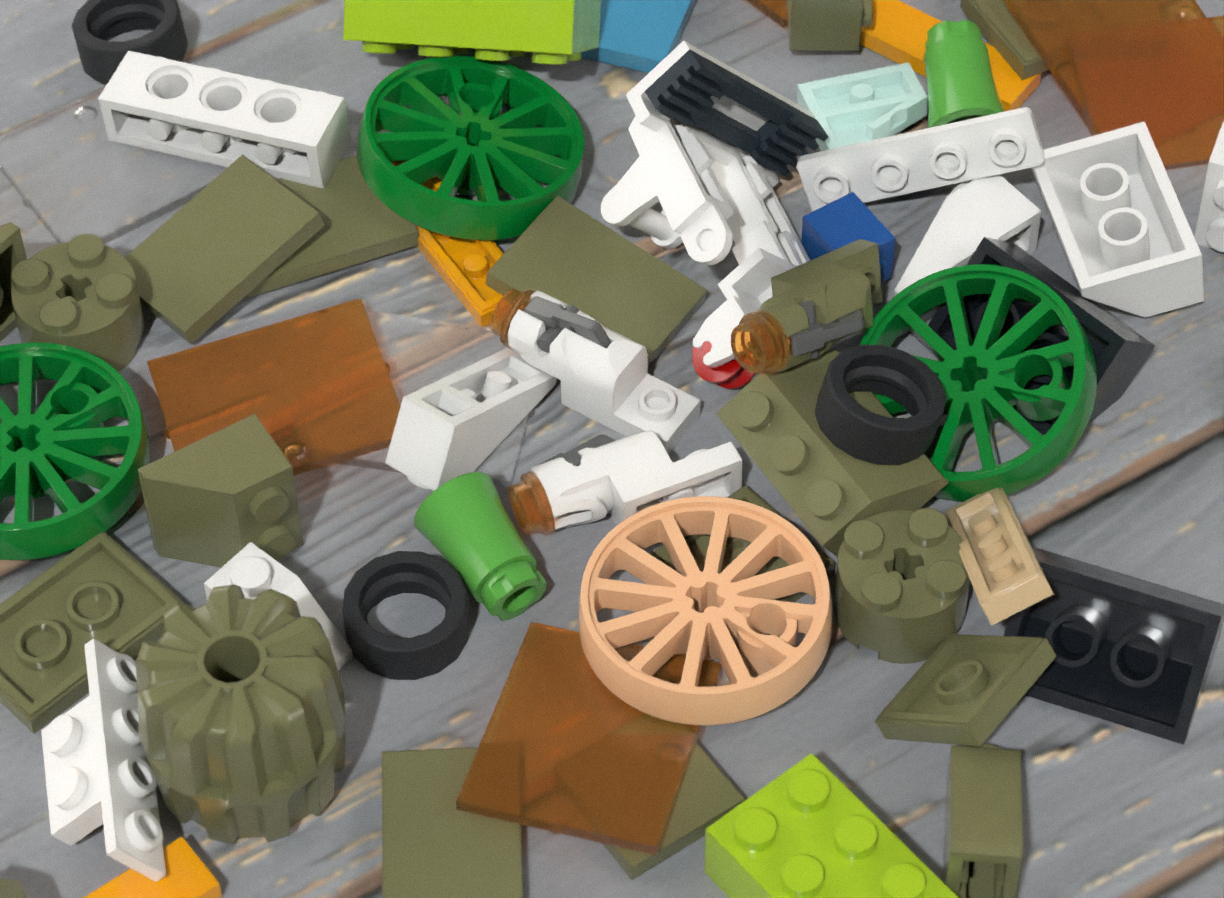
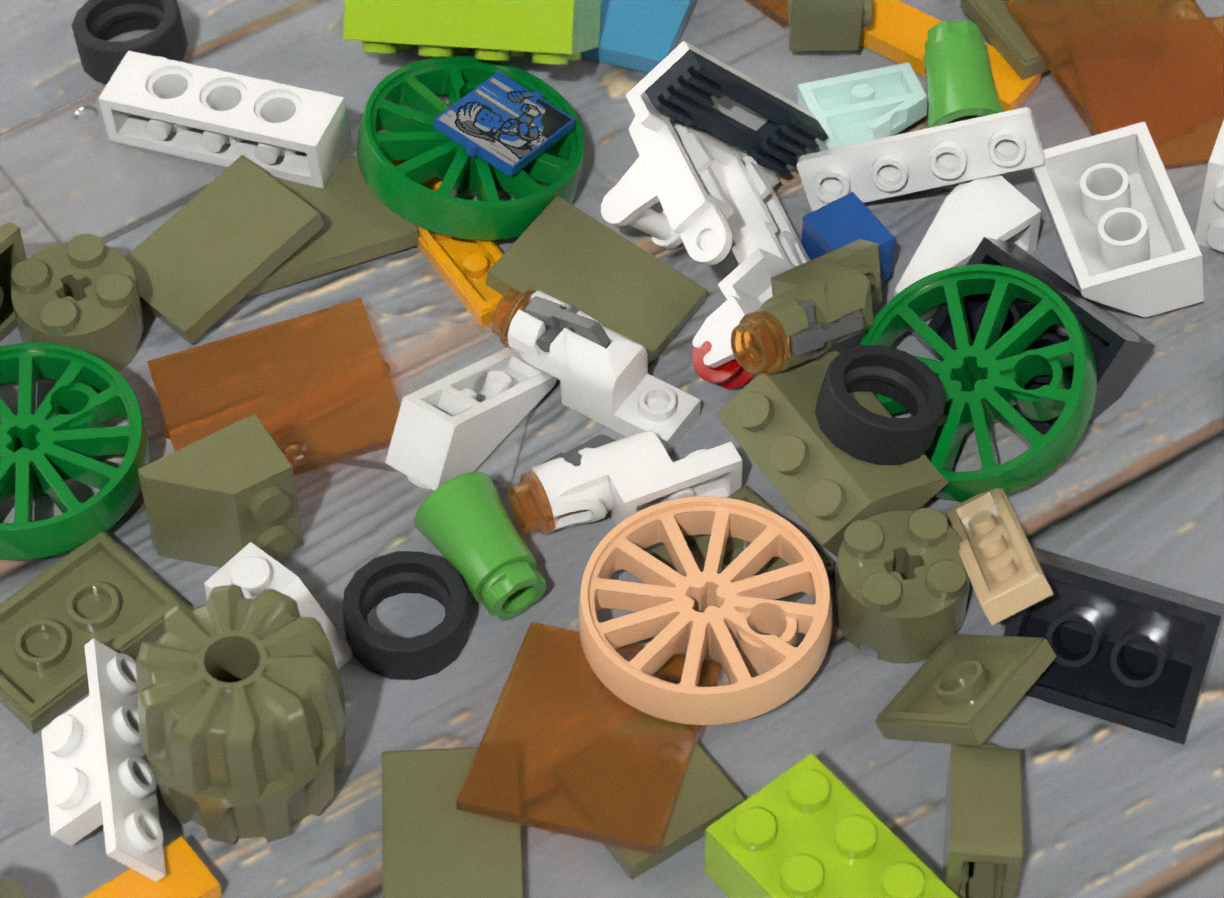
none -> piece [433,71,576,177]

